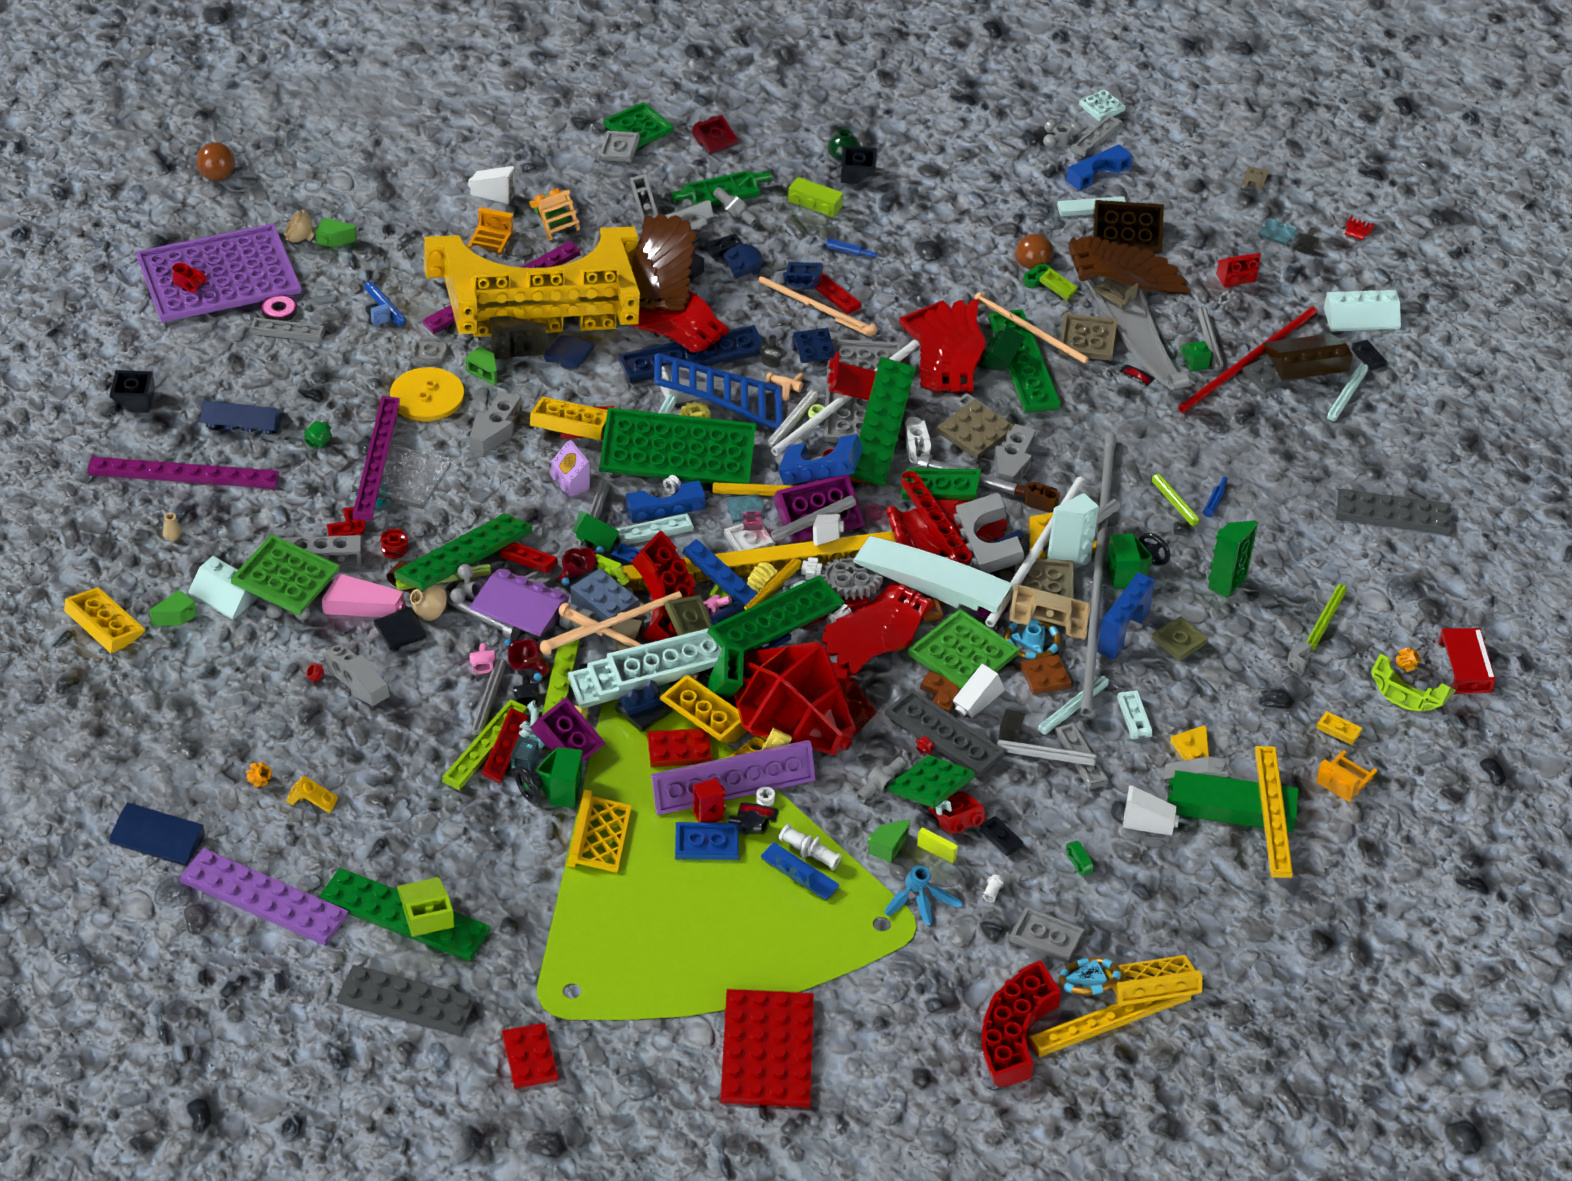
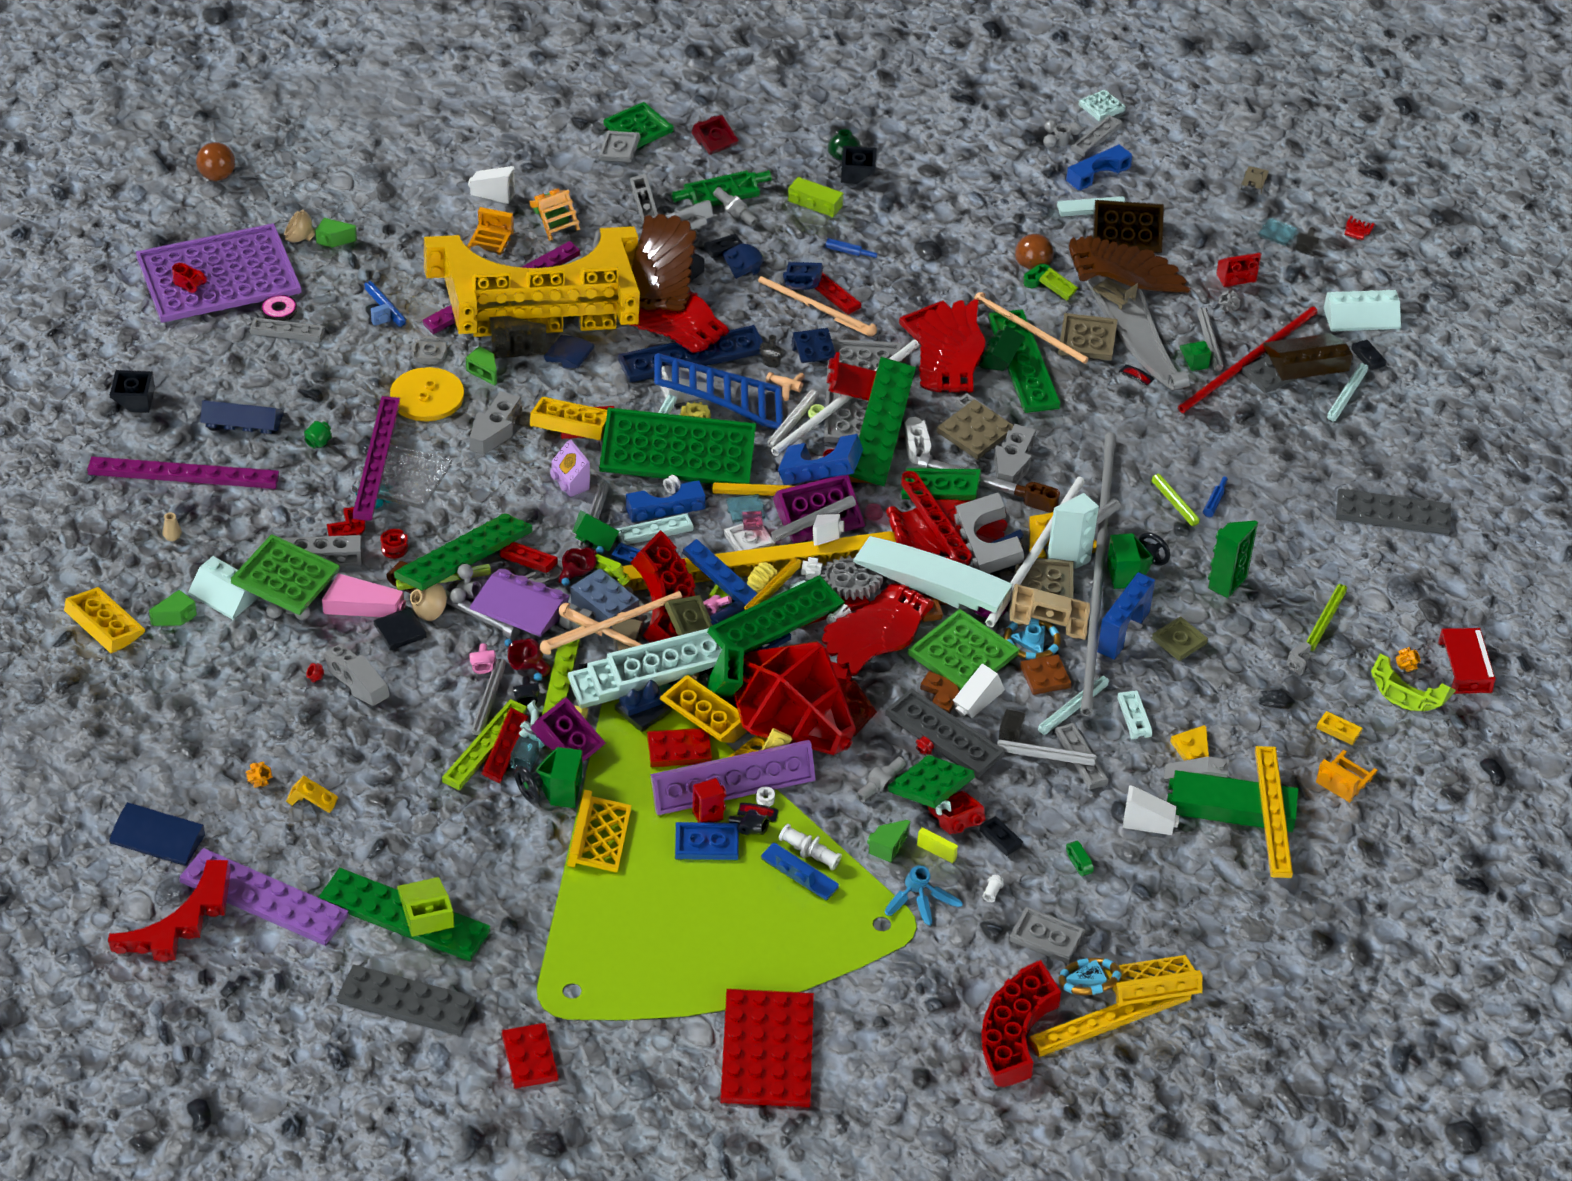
none -> red arch [108,860,231,962]

